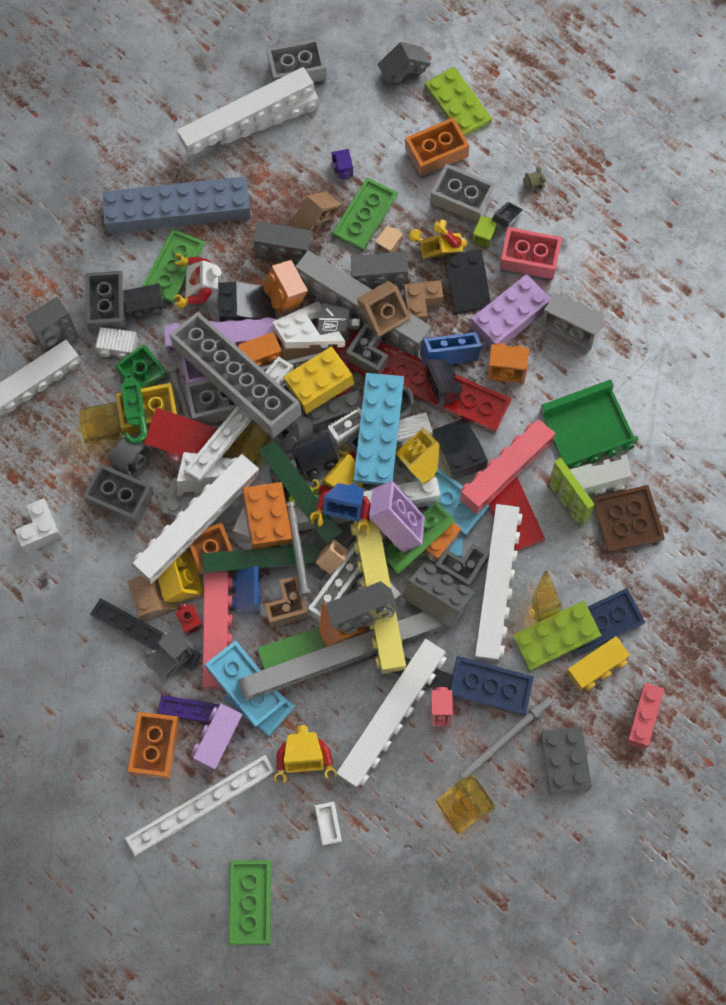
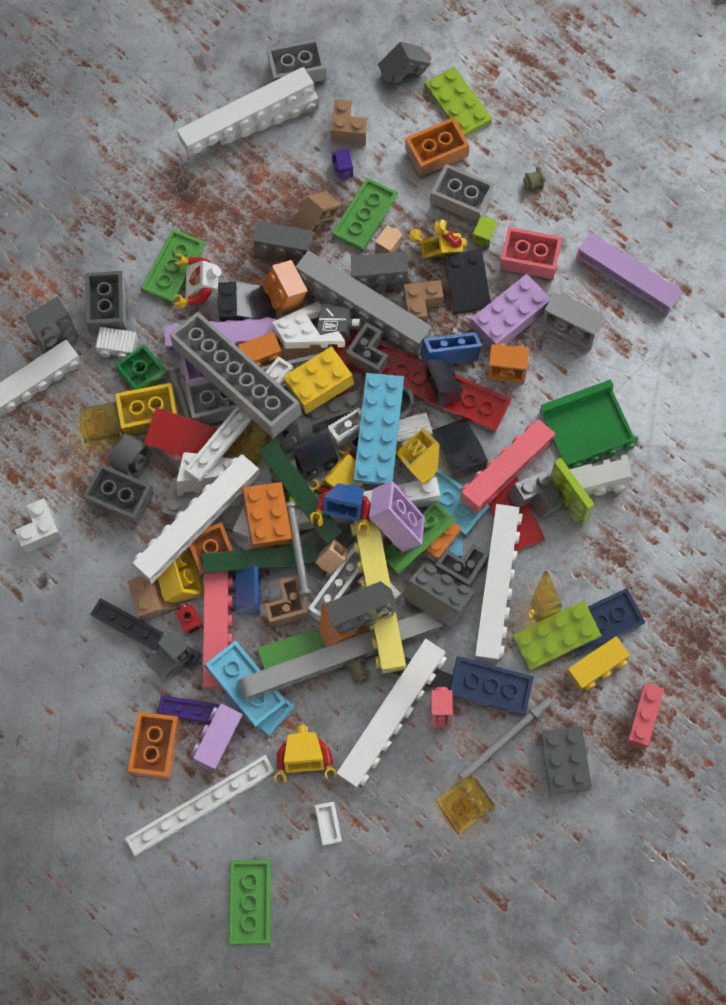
sand blue brick [102,176,251,234] -> none
green plate [121,372,148,444] -> none
black brick [123,283,167,317] -> none
medium nougat slope [357,281,411,336] -> none
black tile [492,202,523,228] -> none
reddish brown plate [592,485,665,553] -> none
none -> medium nougat brick [330,99,368,145]
none -> olive brick [346,657,371,683]
none -> dark grey brick [507,470,565,519]
none -> lavender brick [576,232,683,316]

